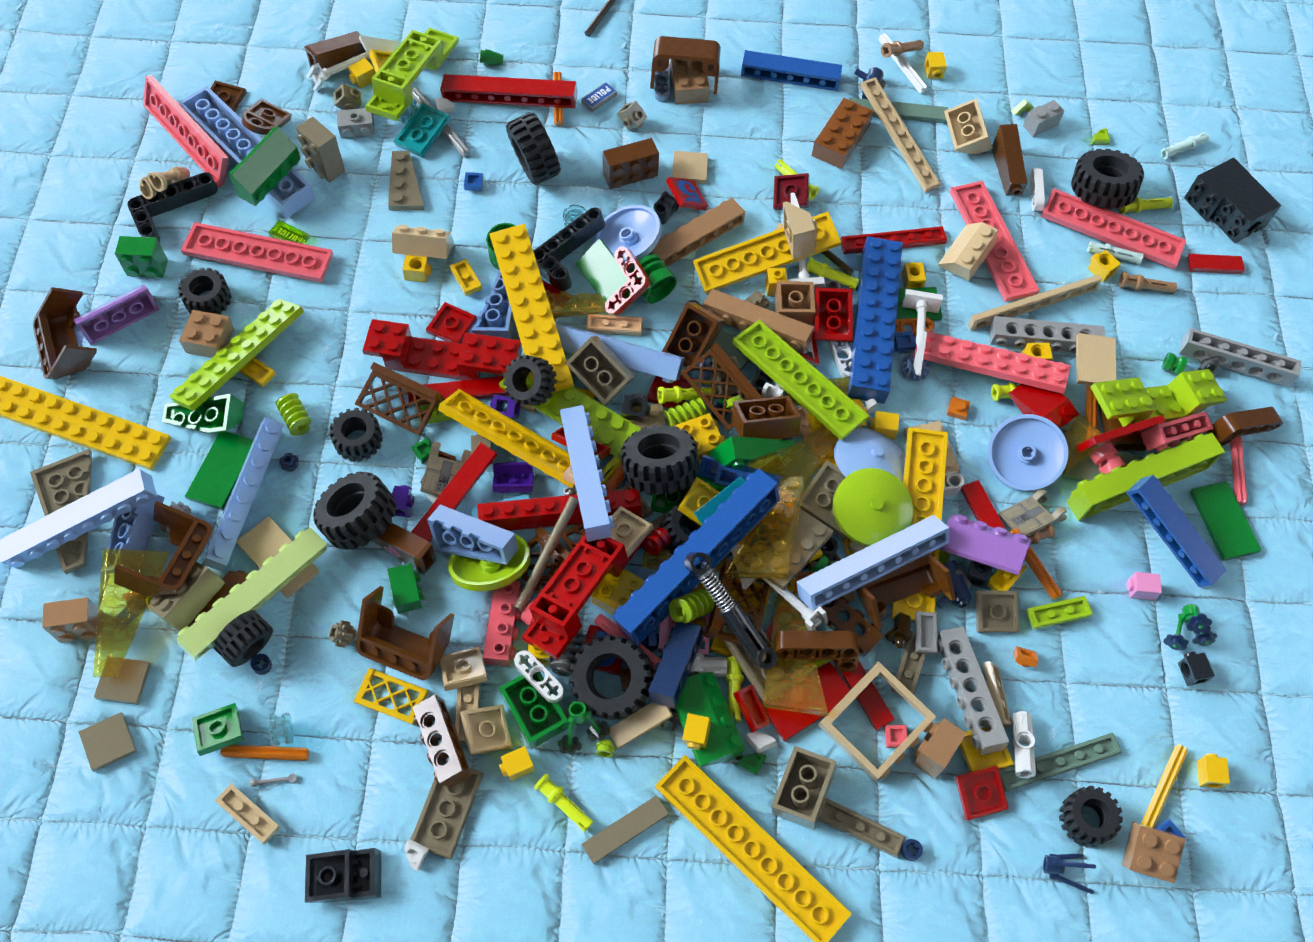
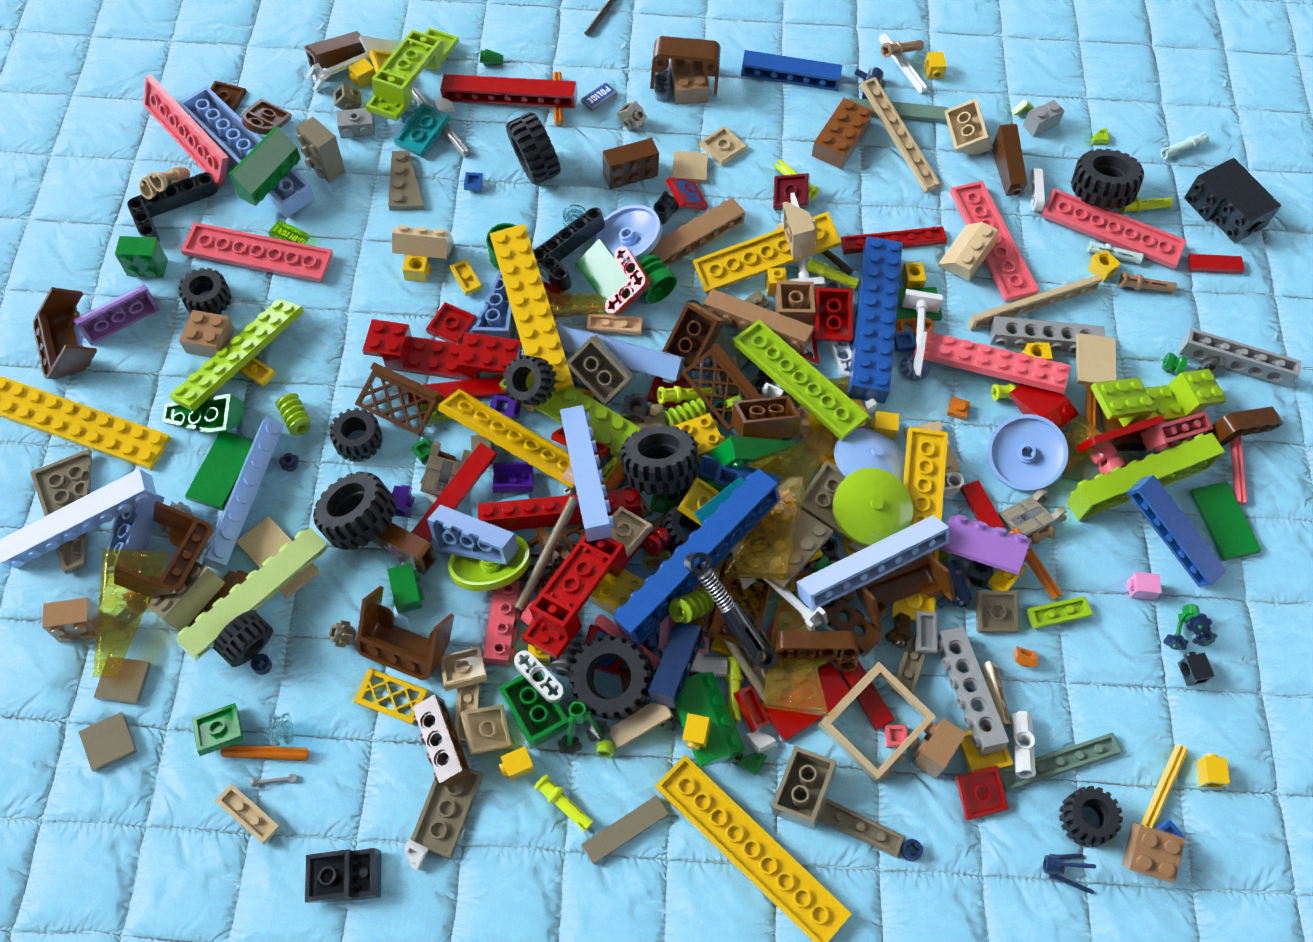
none -> tan tile [699,126,747,167]

